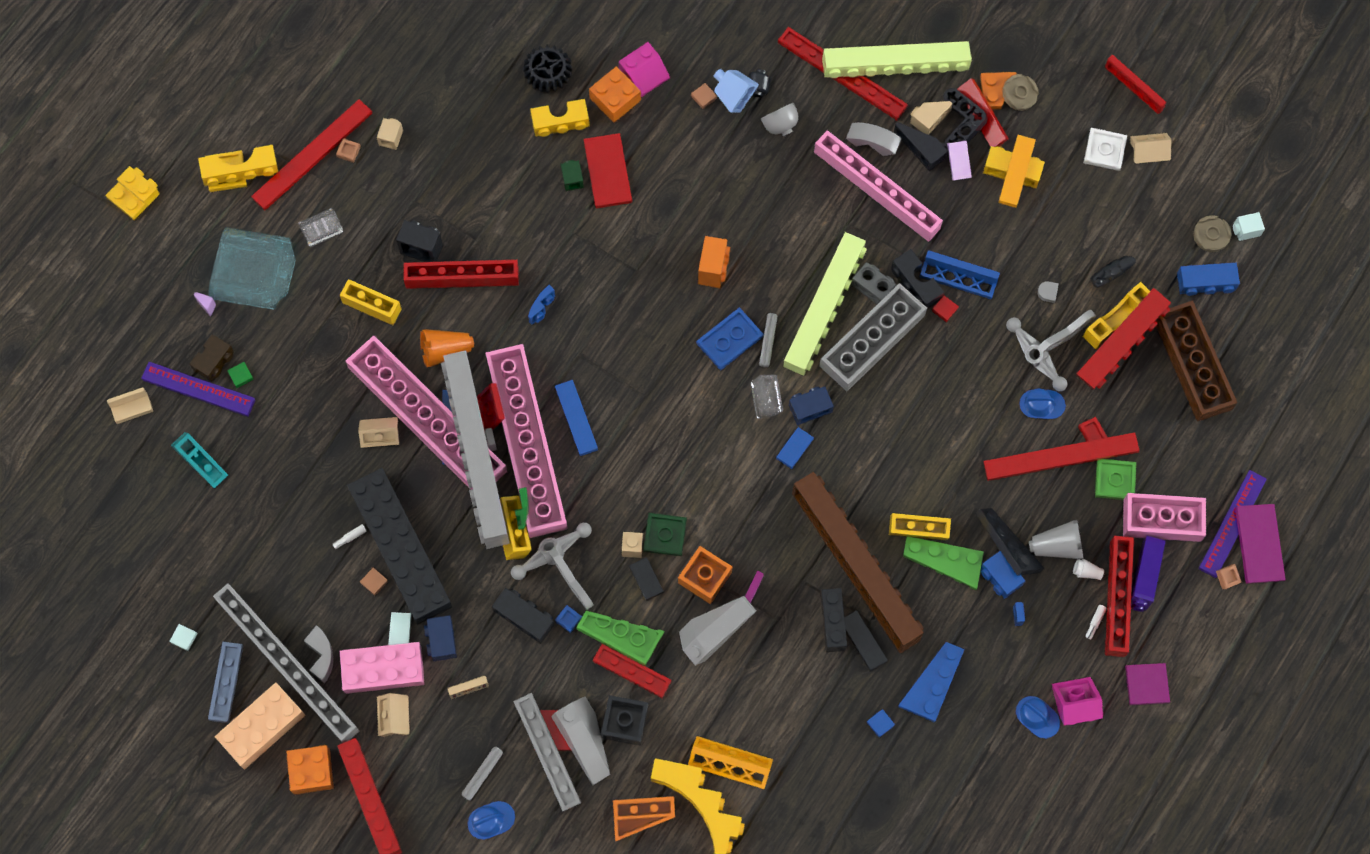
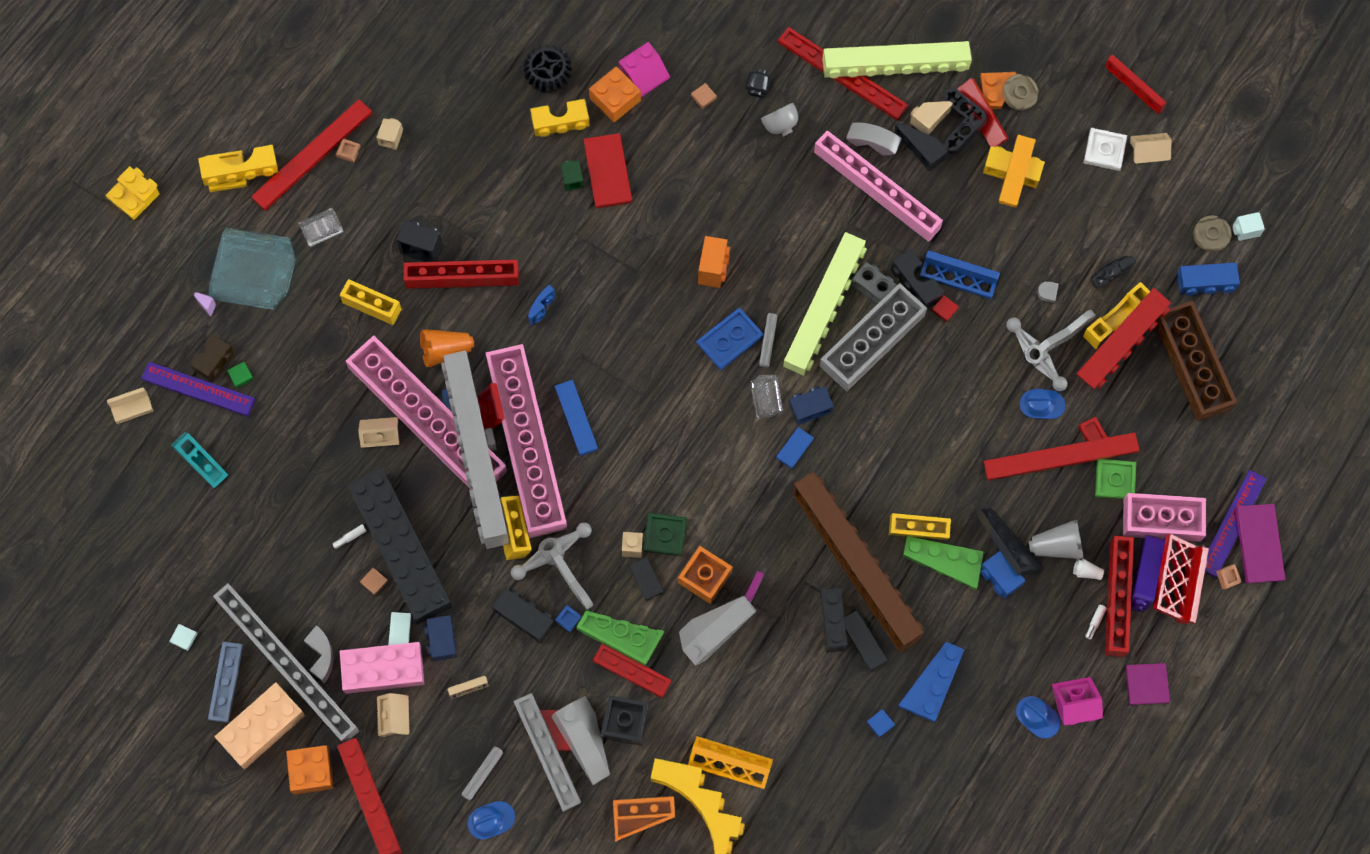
green slope [515,487,529,530] -> none
light blue torso [714,69,759,113] -> none
lavender tile [947,141,971,180] -> none
blue tile [1013,602,1025,626] -> none
none -> red fence [1153,534,1209,624]

